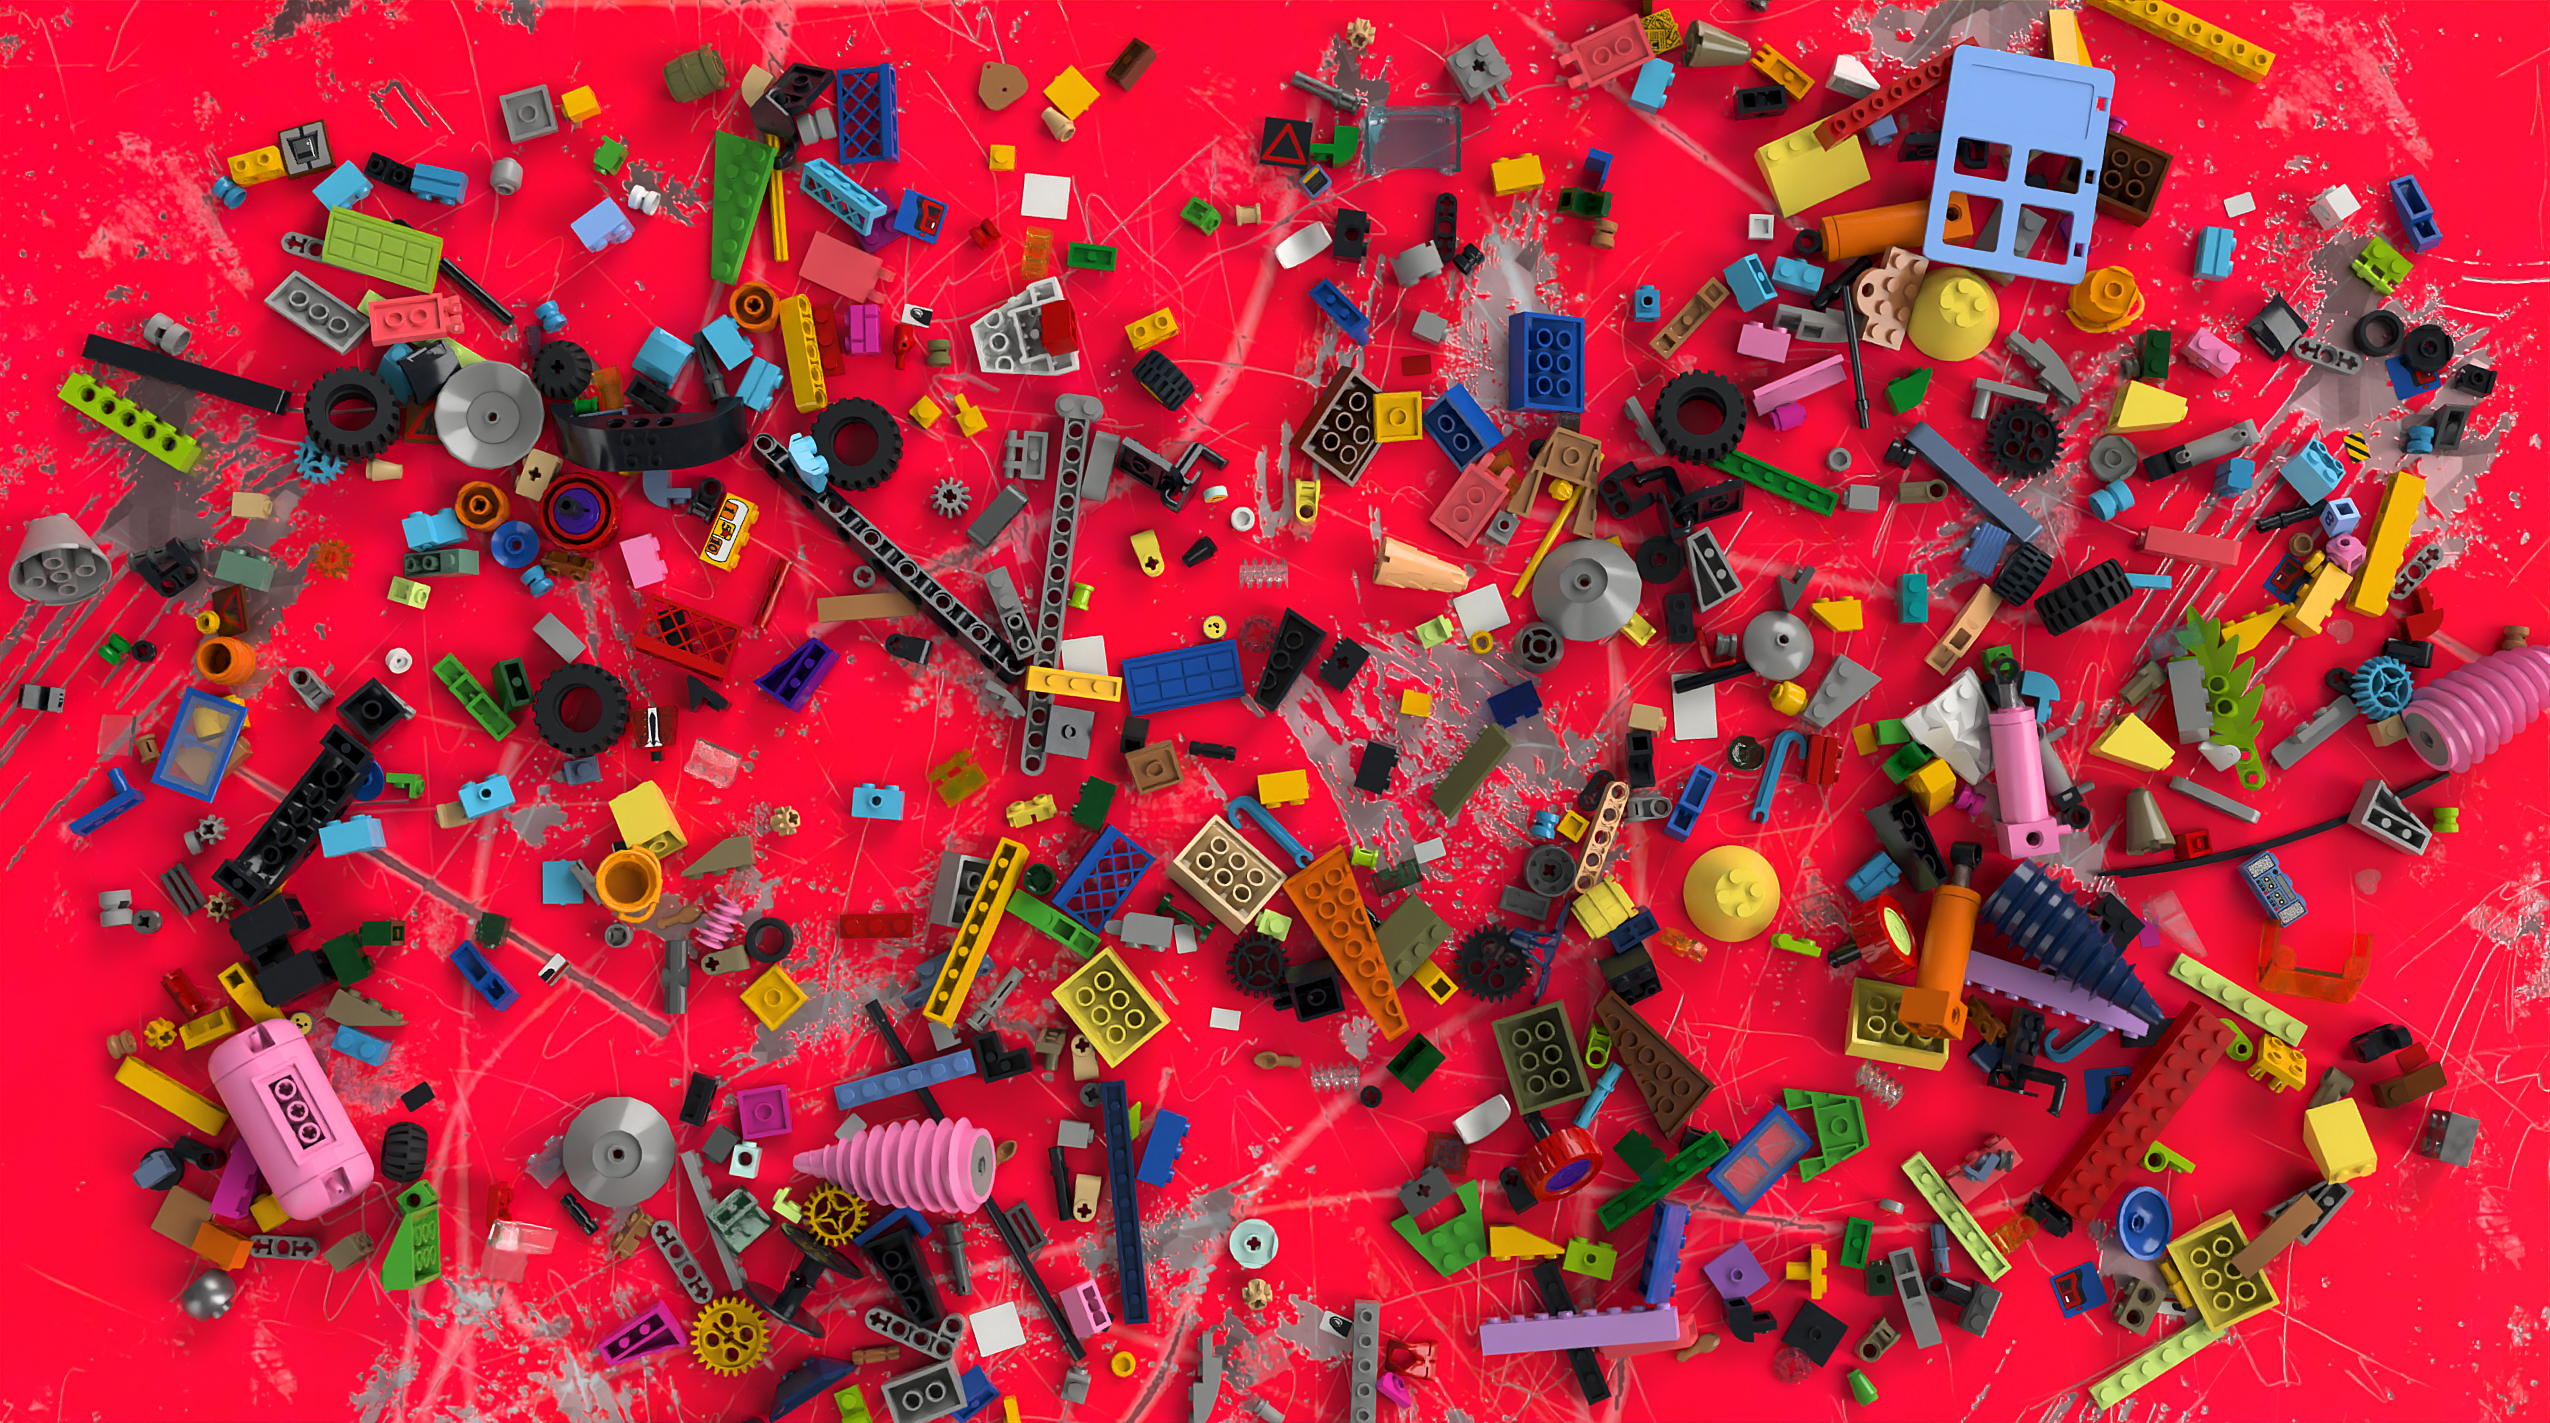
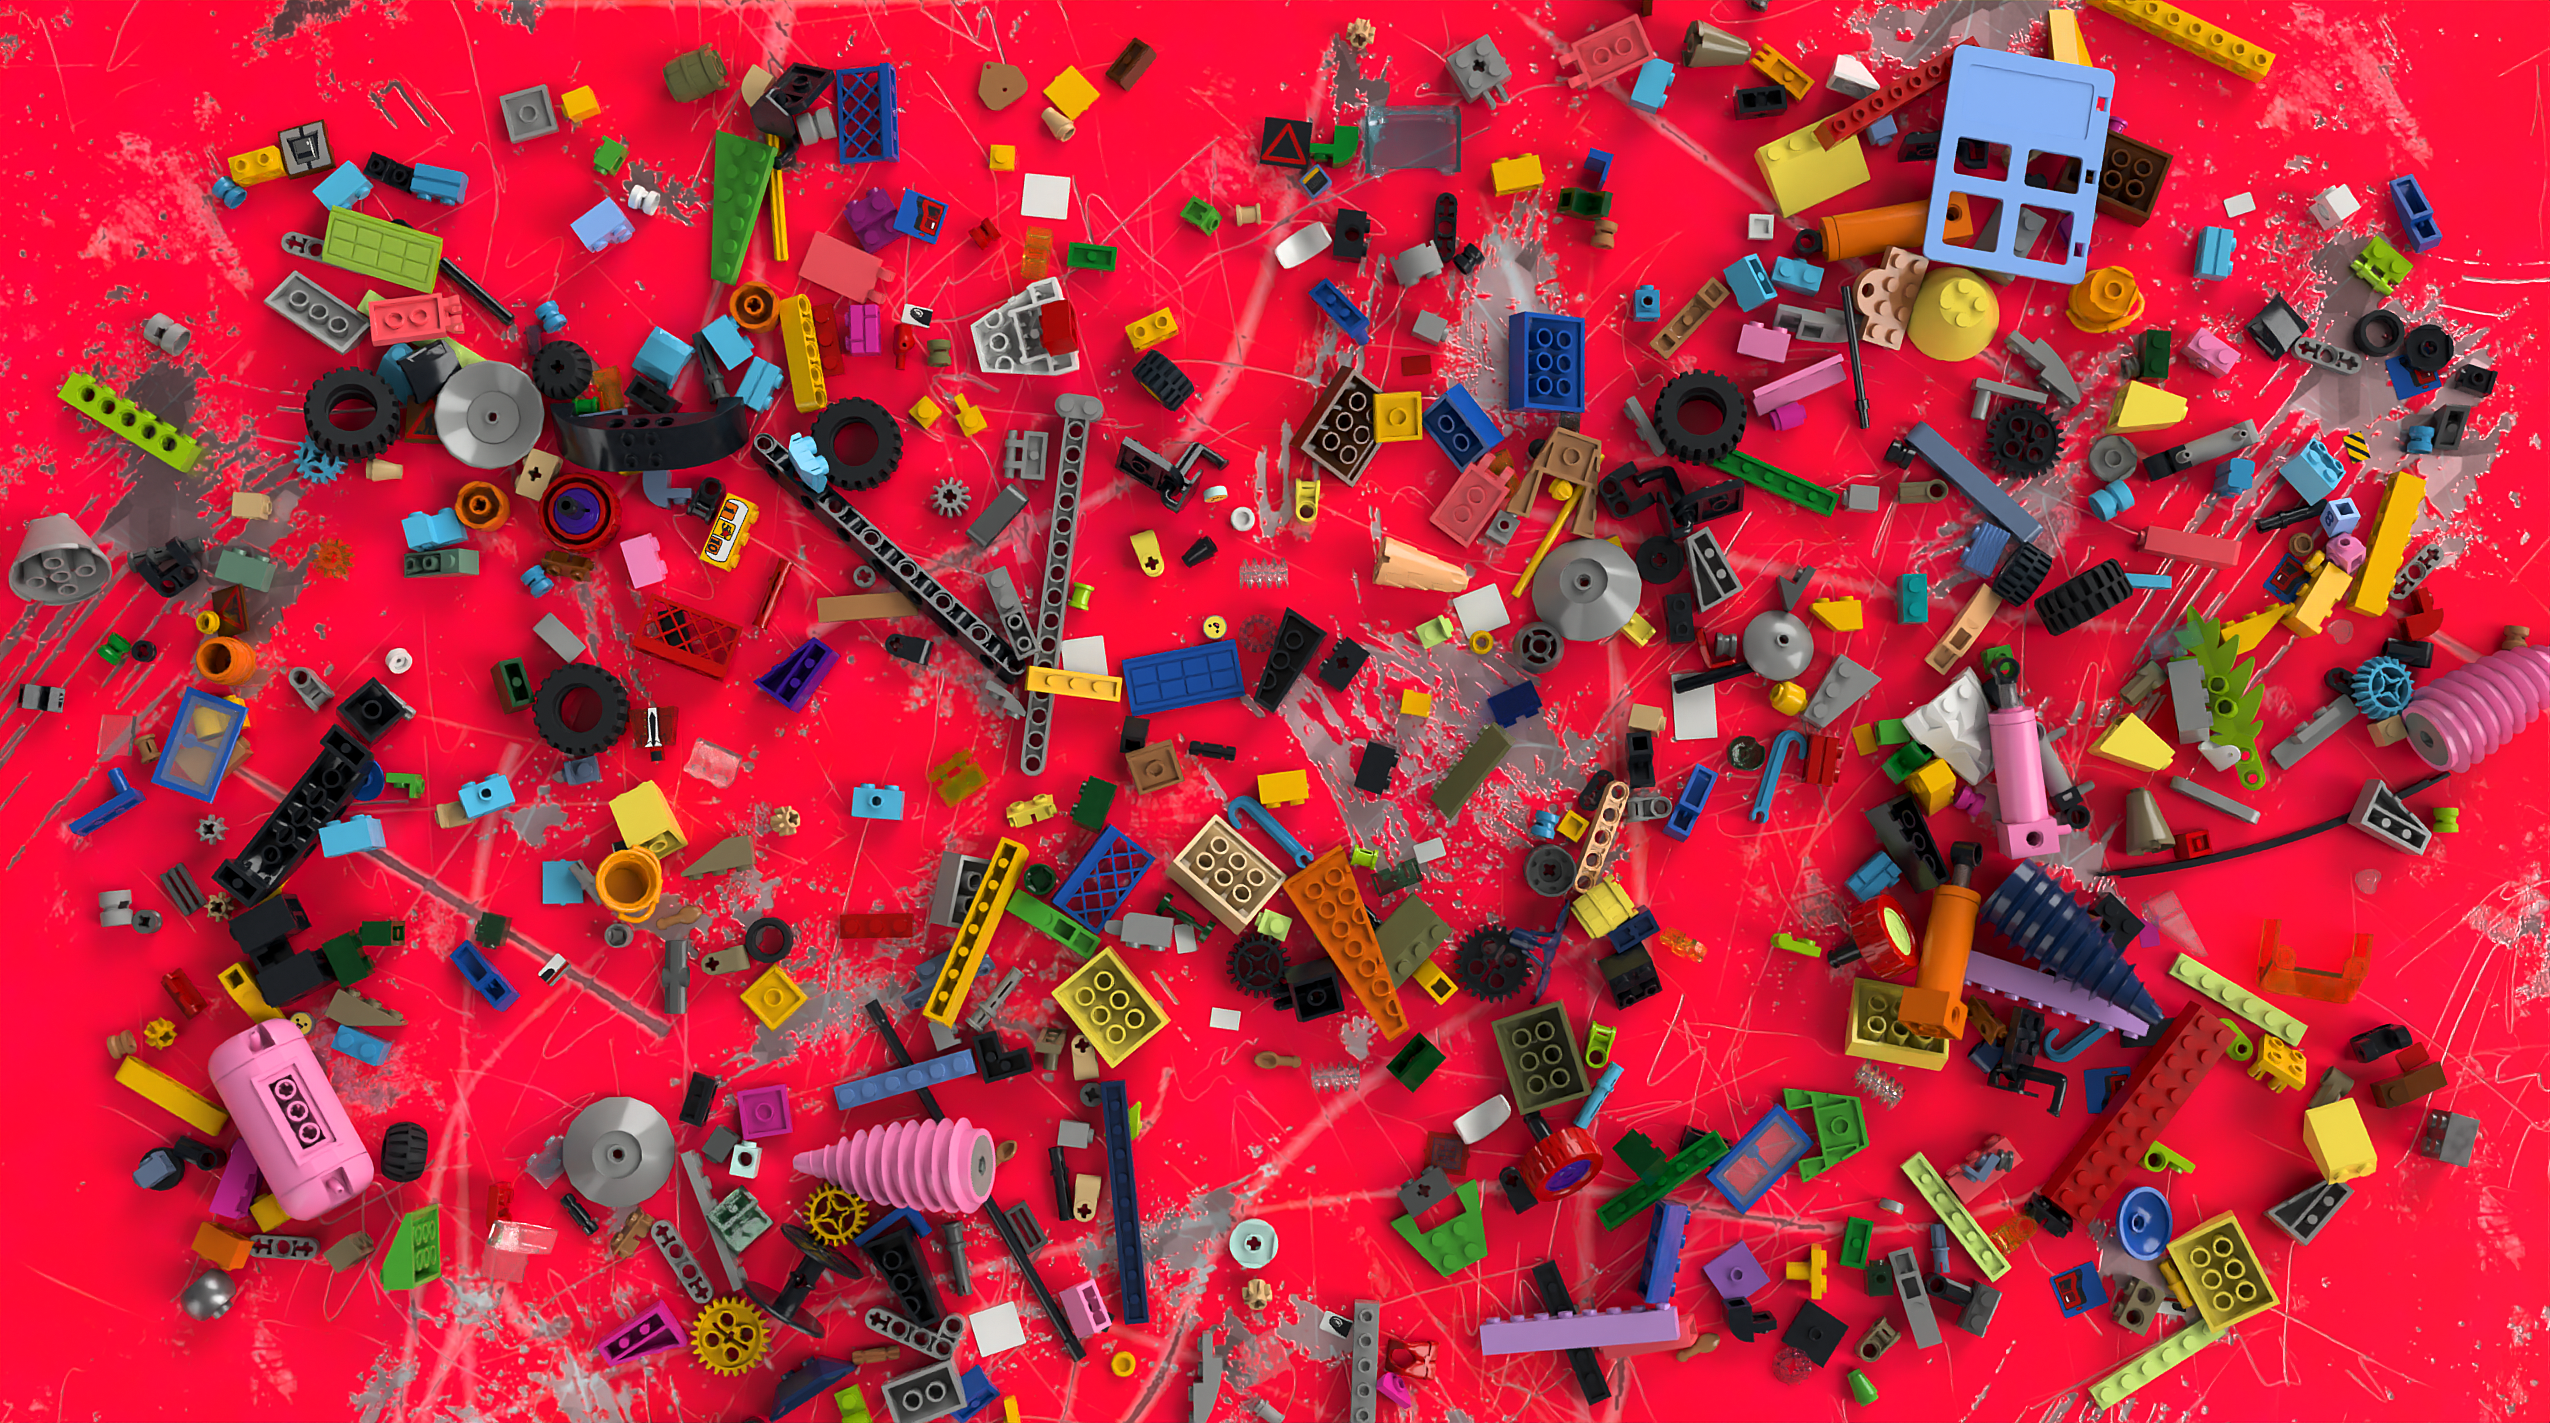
black beam [81,333,292,416] -> none
medium nougat tile [150,1185,215,1250] -> none
yellow hinge [179,1006,239,1050] -> none
light grey tile [184,830,204,855] -> none
yellowish green bracket [387,576,431,609] -> none
bright green brick [396,1179,440,1215] -> none
black sticker [401,1081,435,1112] -> none
bright green slope [432,652,517,742] -> none
light grey head [490,157,523,195] -> none
blue dish [491,521,539,569] -> none
black slope [687,675,733,713] -> none
bright pink piece [695,895,743,950] -> none
yellowish green bracket [772,1186,804,1224] -> none
medium azure fence [800,158,887,236] -> none
white sticker [834,1113,867,1142] -> none
plate [1041,704,1095,759] -> none
light grey bracket [1060,1366,1092,1404] -> none
light grey beam [1080,430,1121,503] -> none
blue brick [1136,1107,1191,1188] -> none
dark grey pin [1291,70,1363,116] -> none
black bush [1360,1086,1382,1108] -> none
yellow slope [1488,1224,1565,1261] -> none
flat silver plate [1498,884,1552,922] -> none
lime brick [1561,1235,1617,1281] -> none
reddish brown wing [1593,989,1716,1141] -> none
yellow piece [1640,8,1683,56] -> none
light yellow cone [1683,845,1780,942] -> none
black pin [1810,256,1873,312] -> none
light grey tile [1826,448,1852,472] -> none
green slope [1883,367,1933,416] -> none
medium azure brick [2017,670,2060,724] -> none
medium nougat slope [2230,1192,2323,1280] -> none
brick [2237,851,2308,928] -> none

